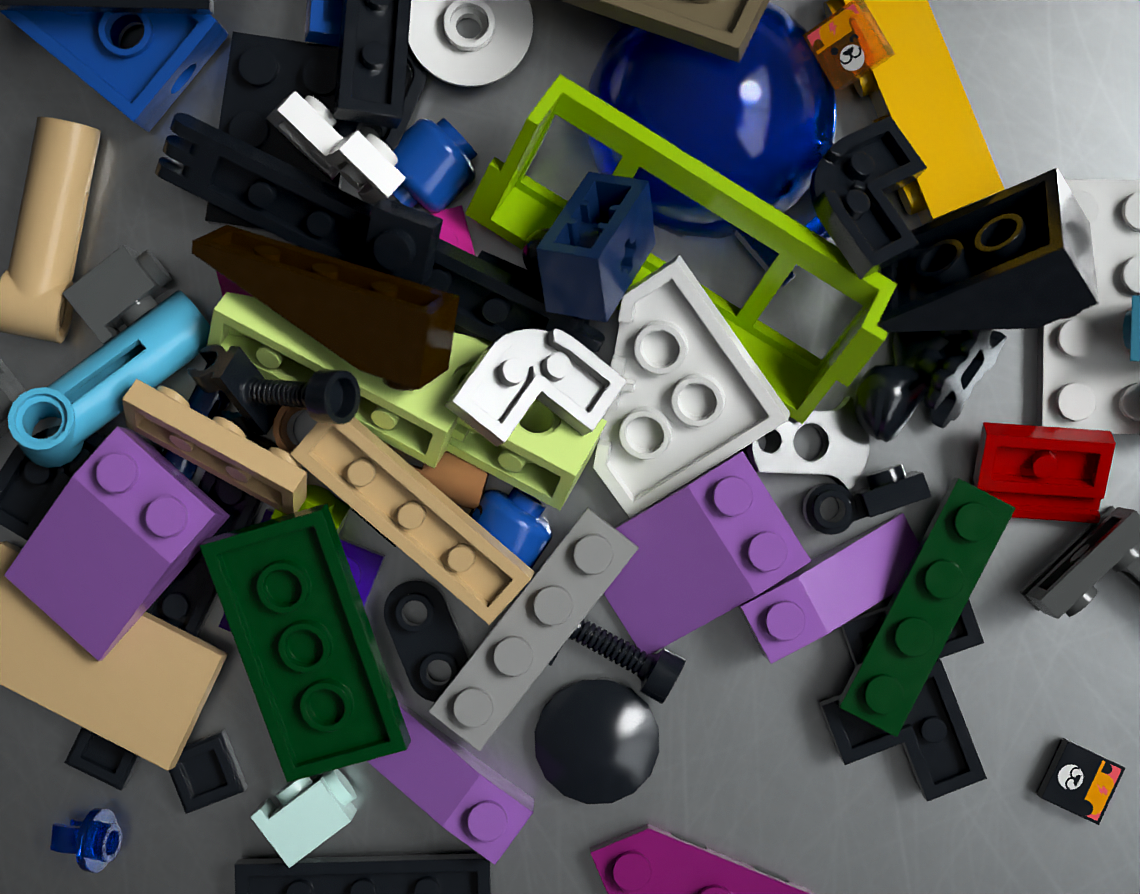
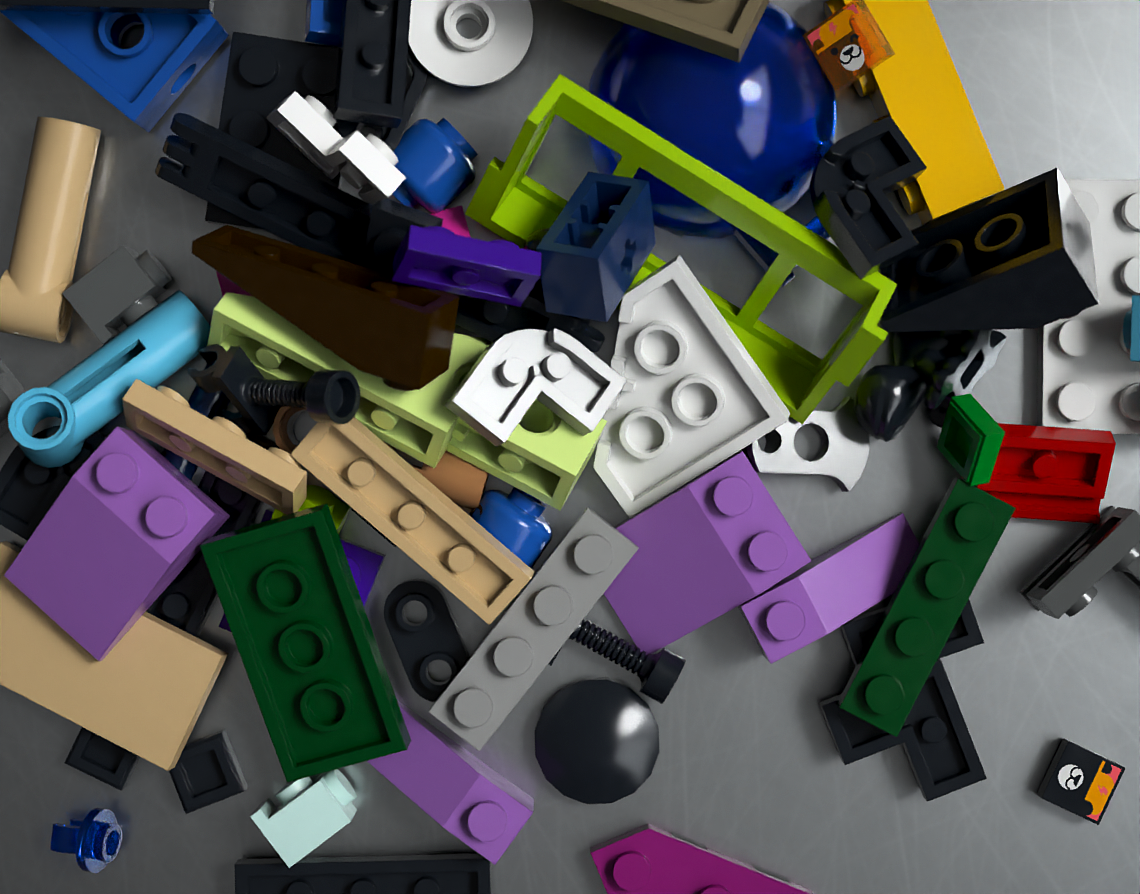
black plate [803,464,932,535] -> none
none -> dark purple plate [391,225,542,307]
none -> green tile [937,394,1005,486]

